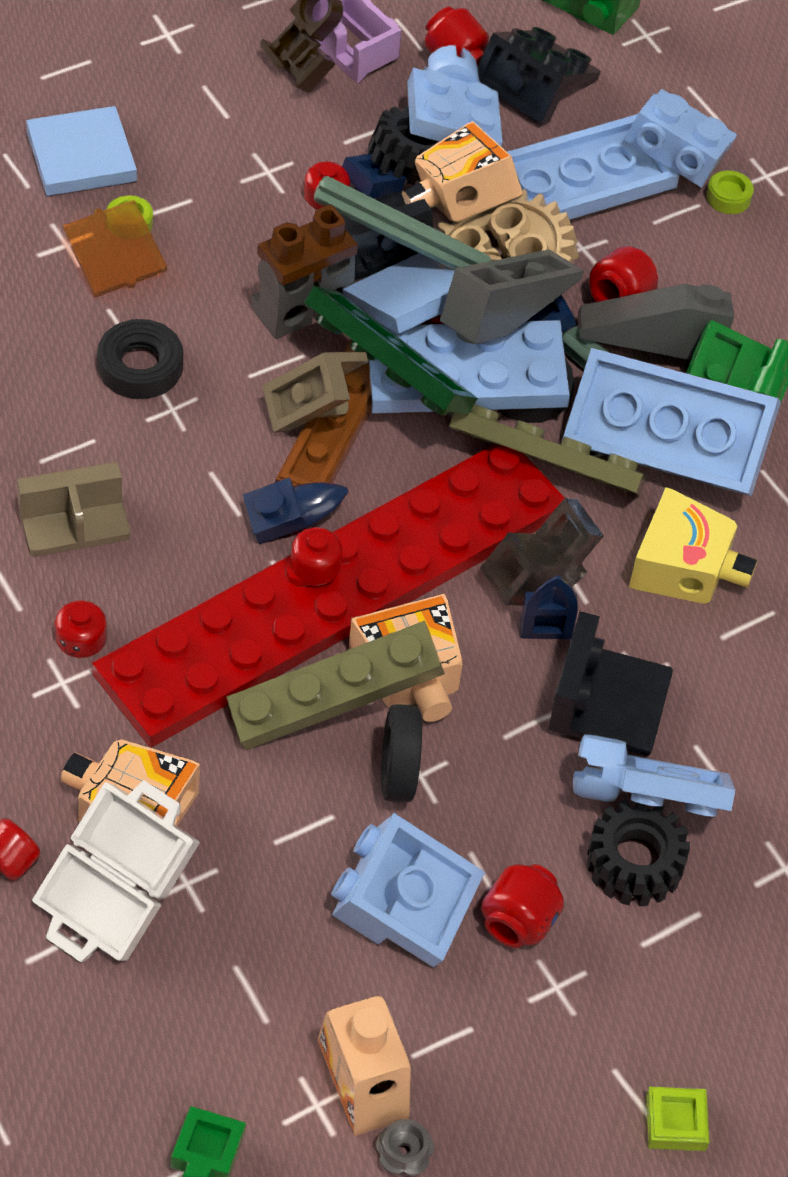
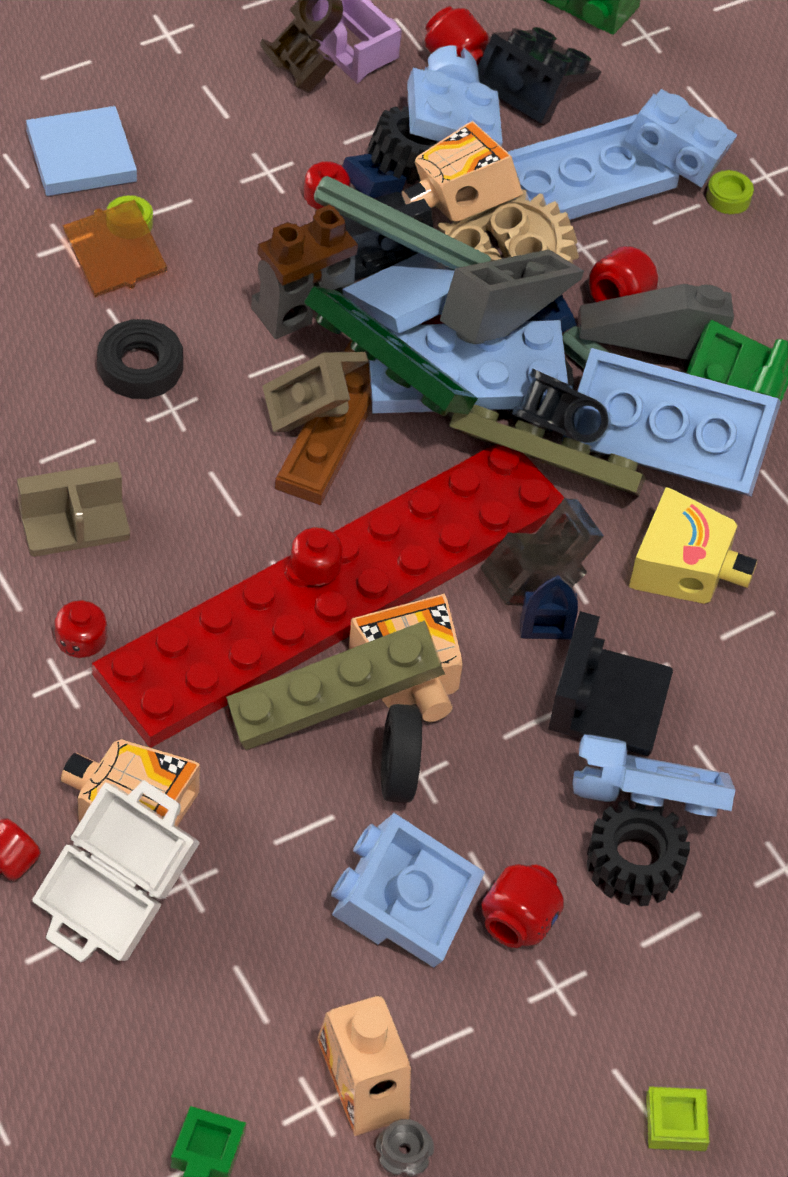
dark blue plate [243,477,349,545] -> none
none -> black piece [512,368,611,443]

